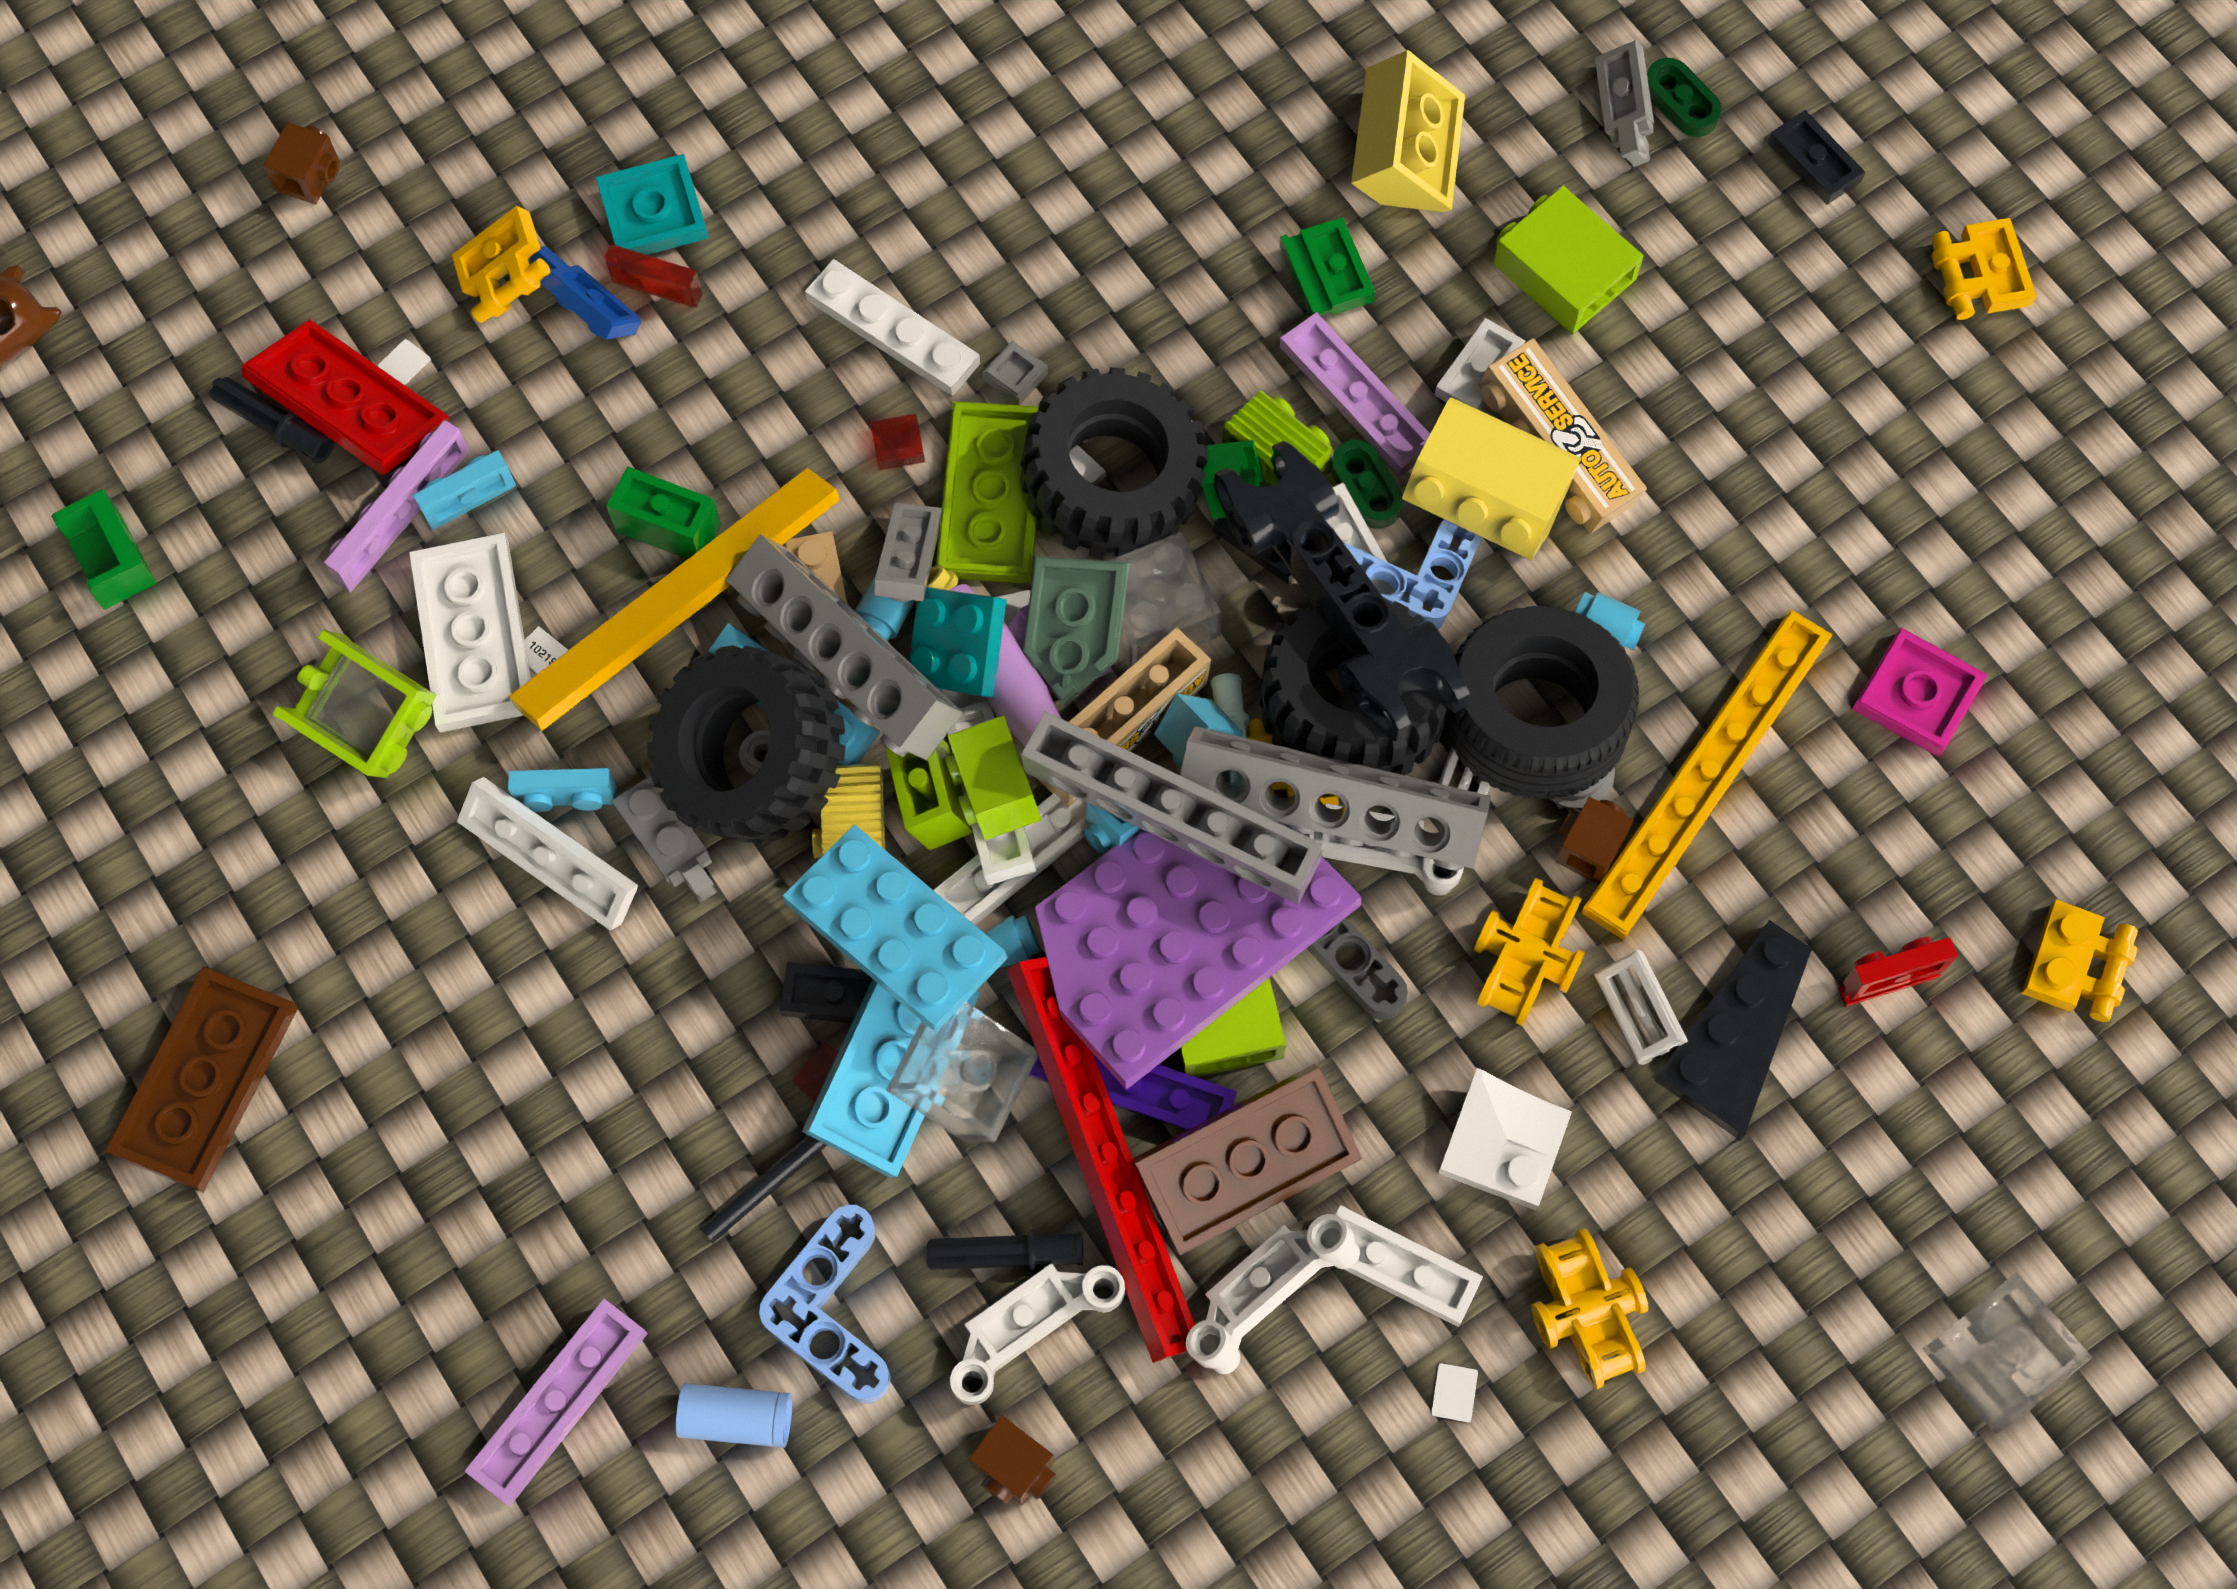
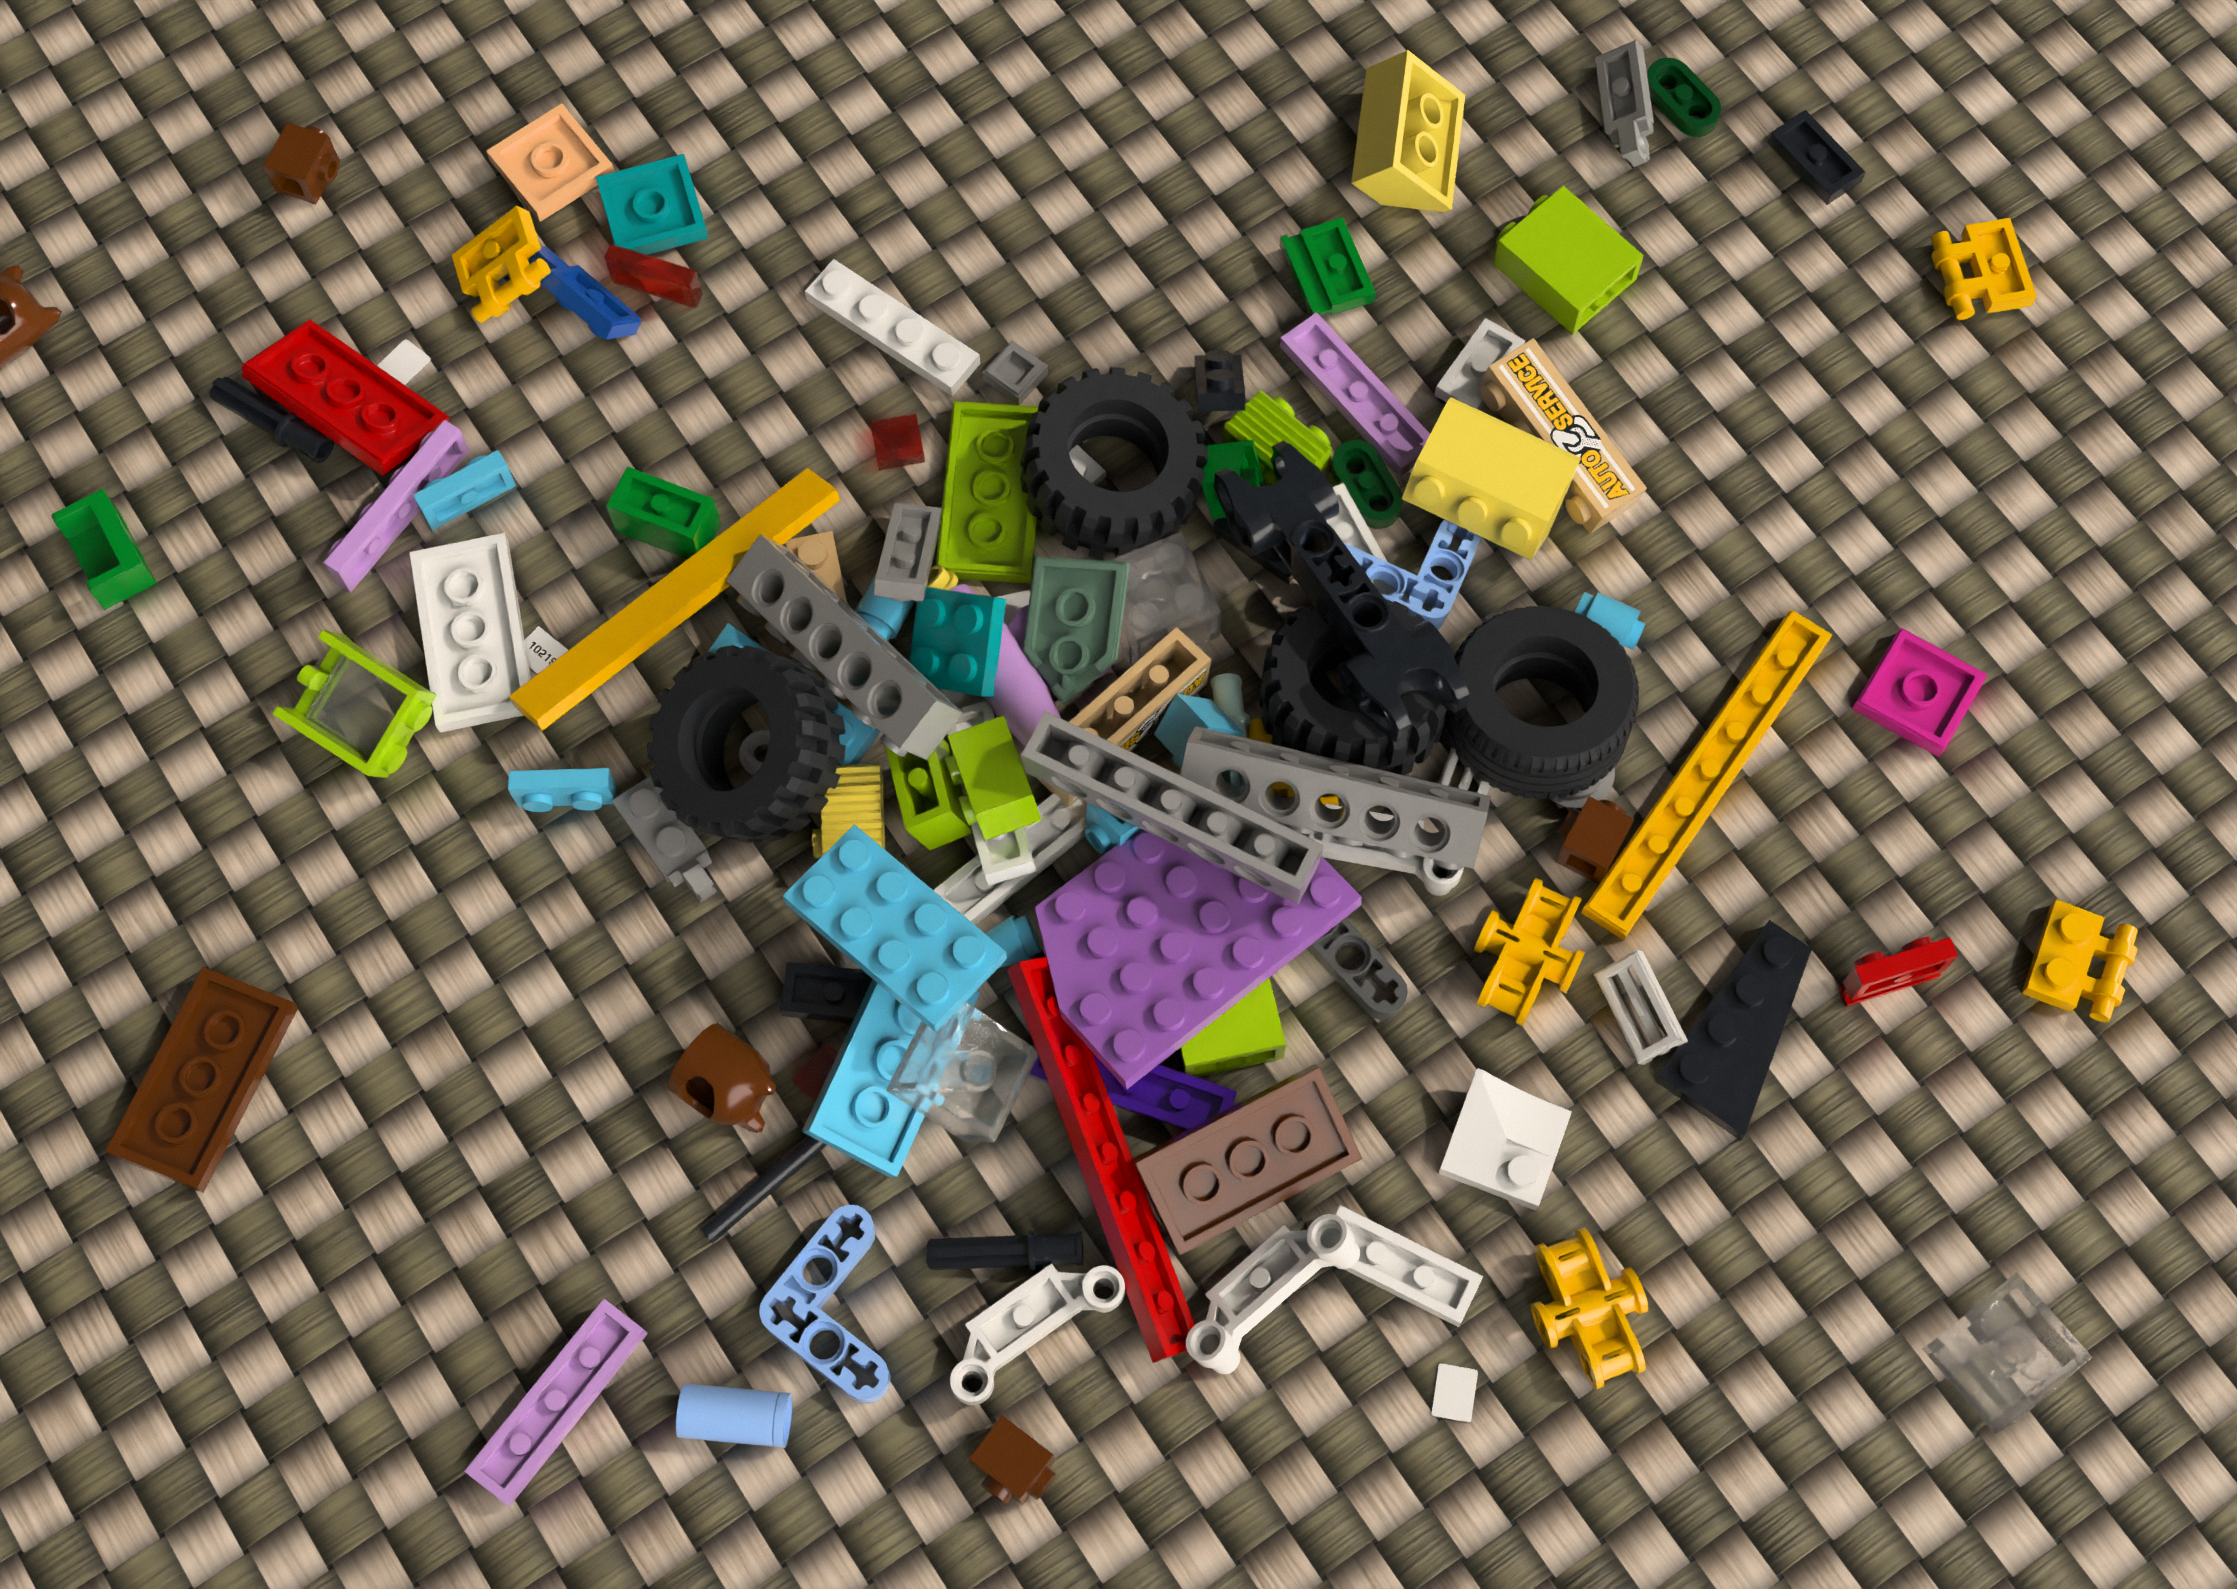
white plate [457,777,639,931] -> none
none -> light nougat plate [486,103,615,222]
none -> reddish brown piece [668,1023,776,1133]
none -> black plate [1194,350,1245,412]

